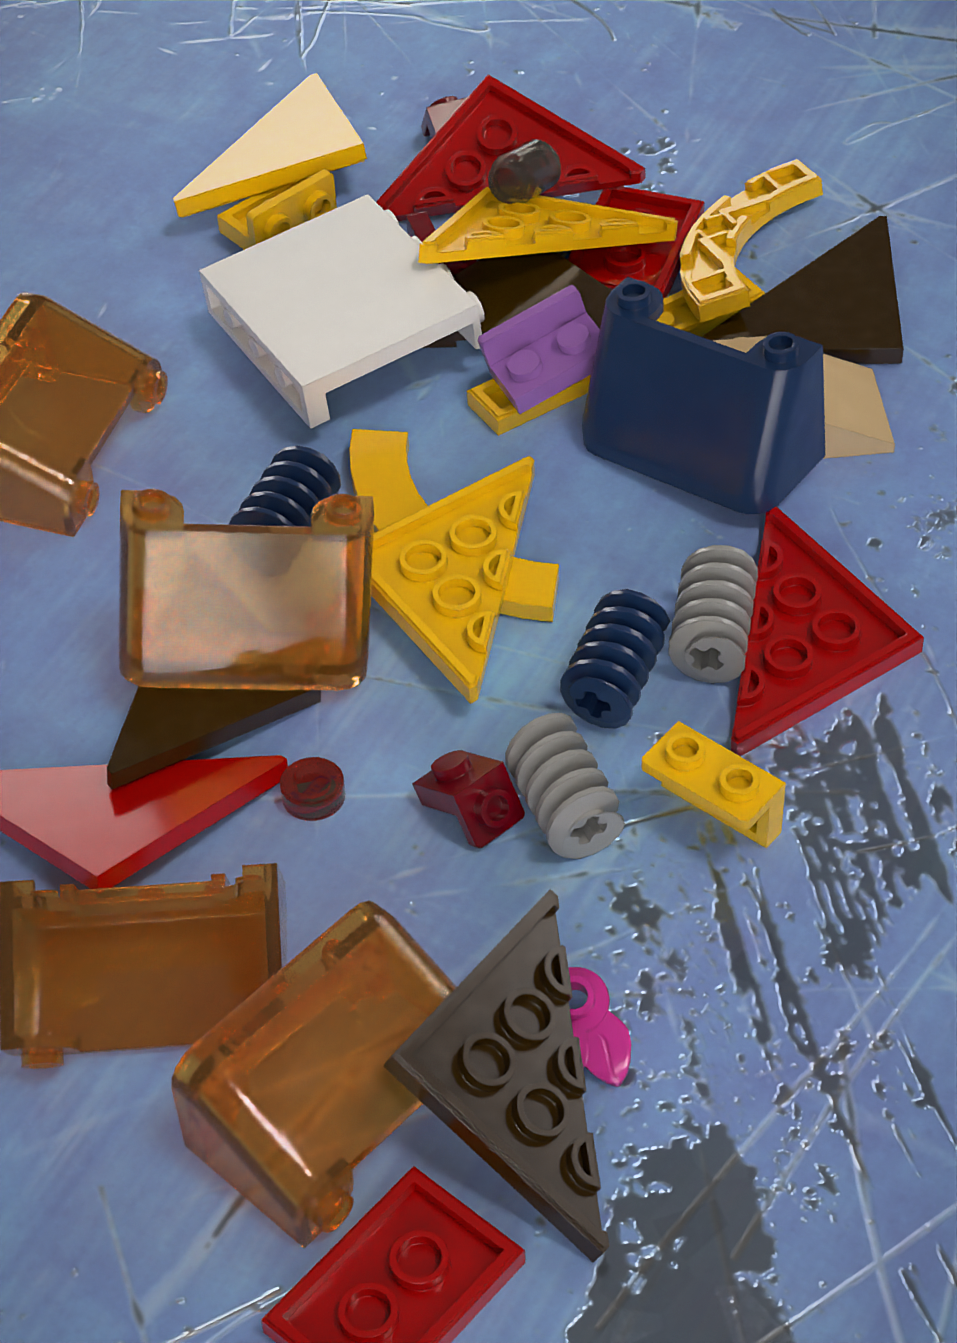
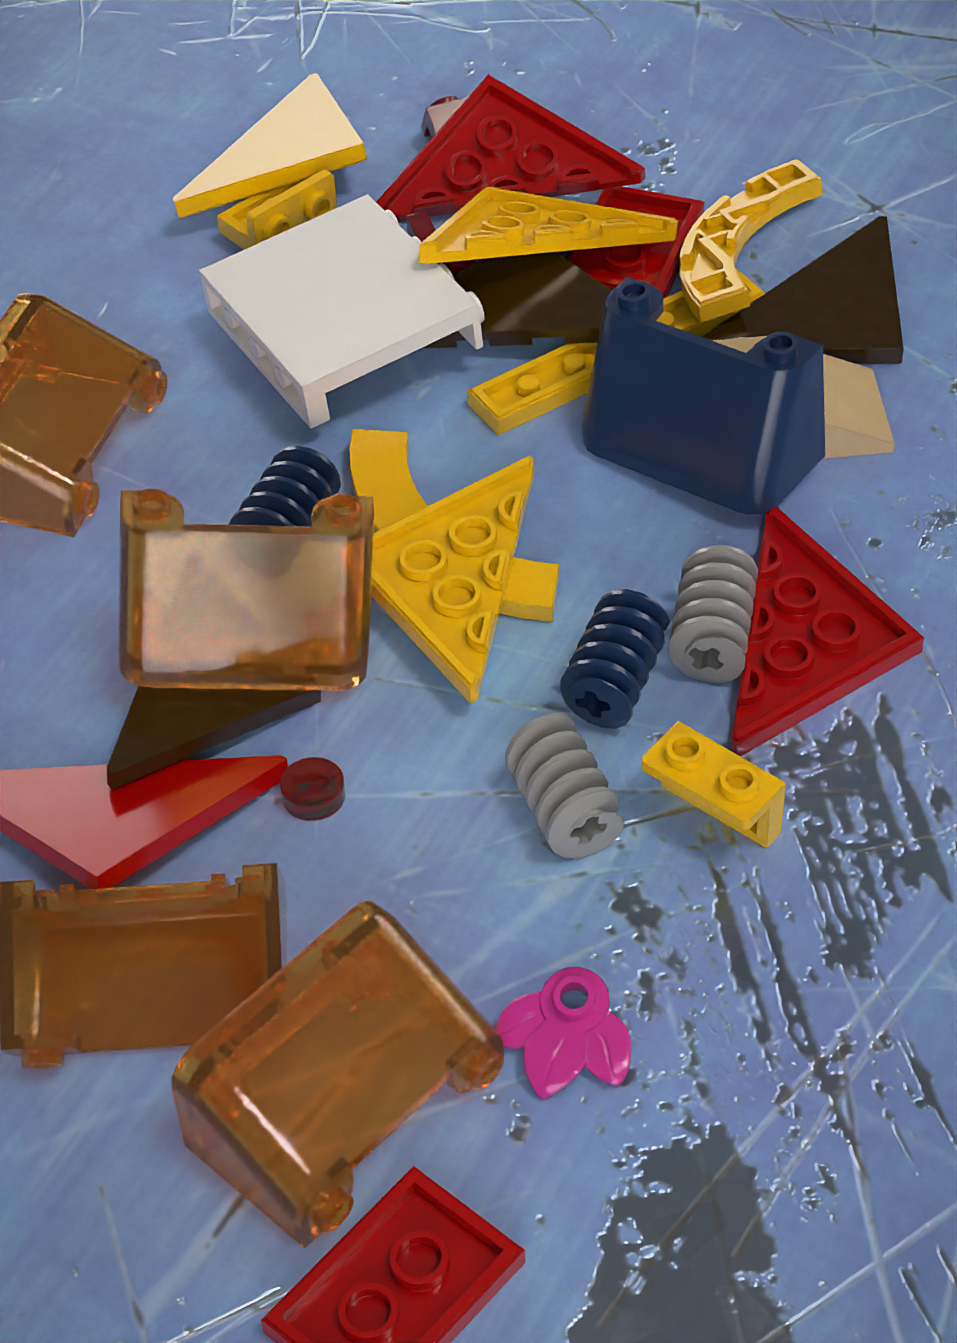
dark brown tile [383,889,610,1262] -> none
dark red bracket [412,750,525,848] -> none
medium lavender bracket [478,285,600,414] -> none
clear smoke brick [488,139,561,204] -> none

